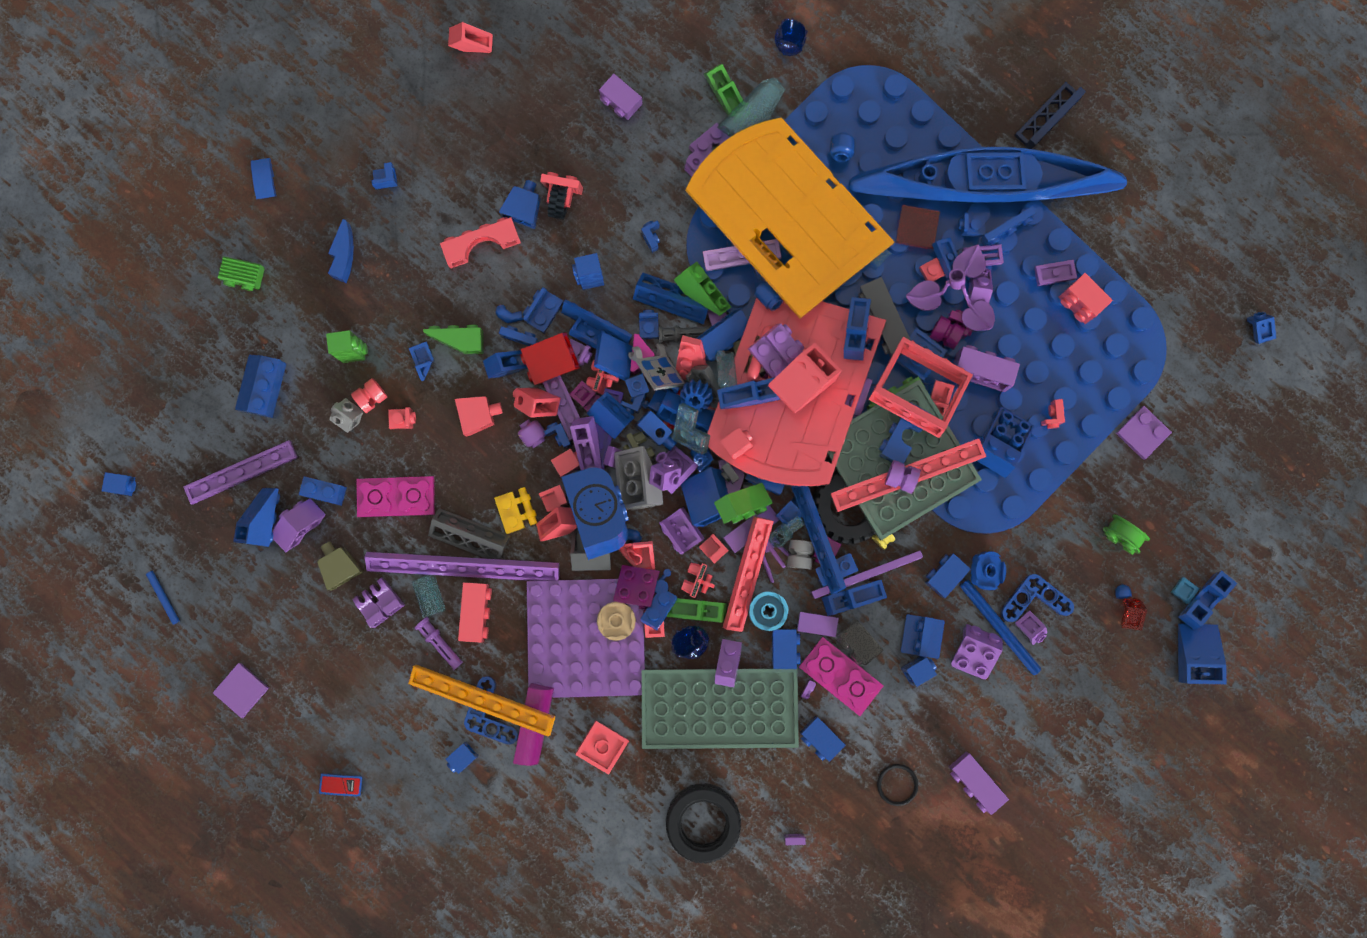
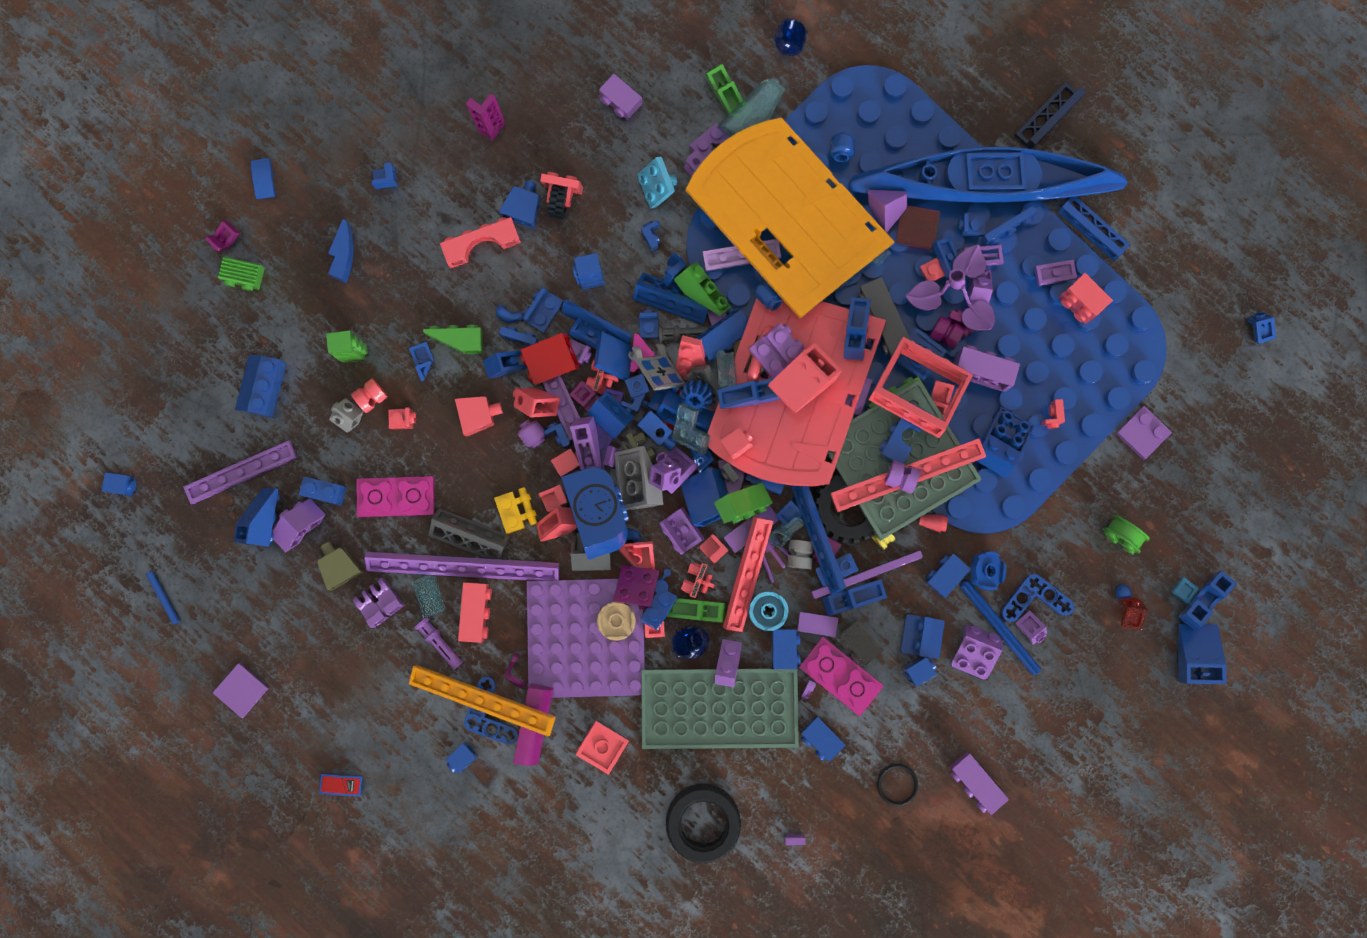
coral slope [448,22,493,53] -> none
none -> magenta bracket [205,220,240,251]
none -> magenta fence [466,93,506,141]
none -> magenta piece [505,653,526,689]
none -> medium azure plate [637,157,677,209]
none -> blue bracket [662,252,687,286]
none -> medium lavender slope [868,190,907,233]
none -> coral cone [919,514,948,533]
none -> blue fence [1058,196,1130,262]

